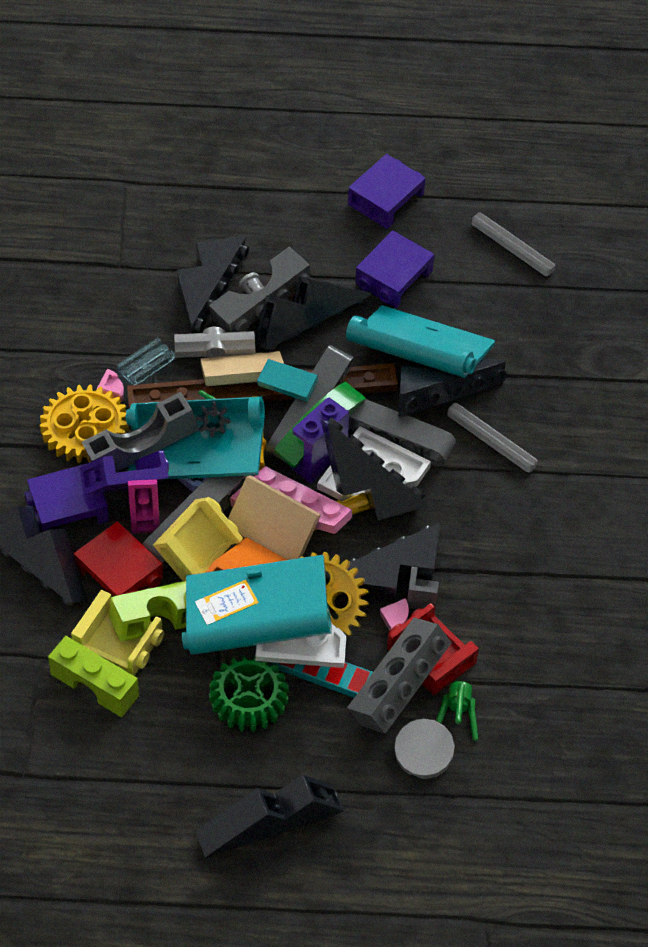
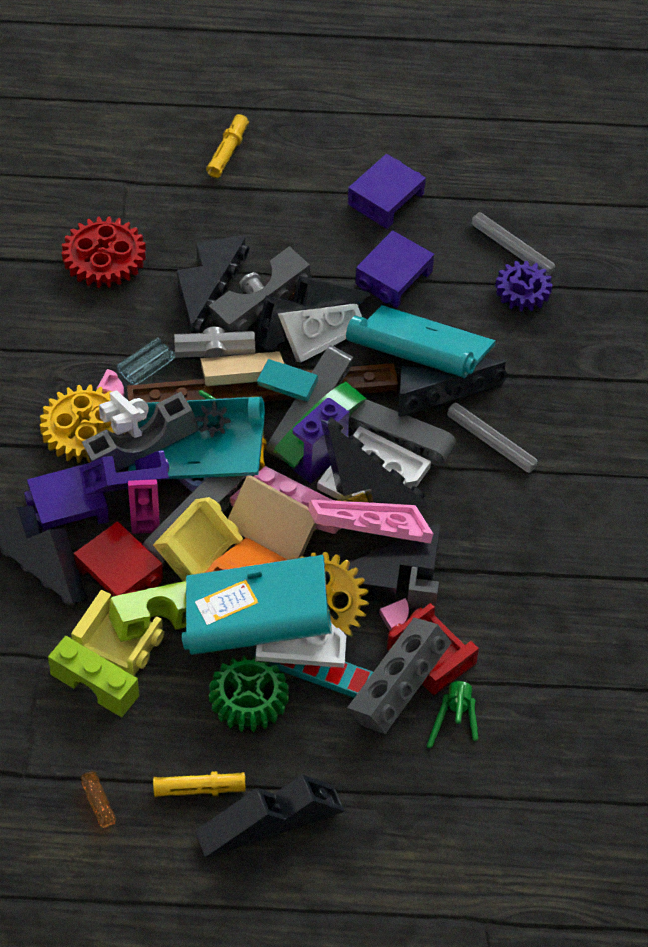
light grey tile [395,719,455,779] -> none
none -> red gear [62,216,146,288]
none -> clear orange axle [81,771,116,828]
none -> white hips [99,390,149,438]
none -> yellow pin [153,772,246,797]
none -> yellow pin [206,114,249,178]
none -> white wing [278,304,362,362]
none -> bright pink wing [308,499,433,544]
none -> dark purple gear [495,261,553,311]

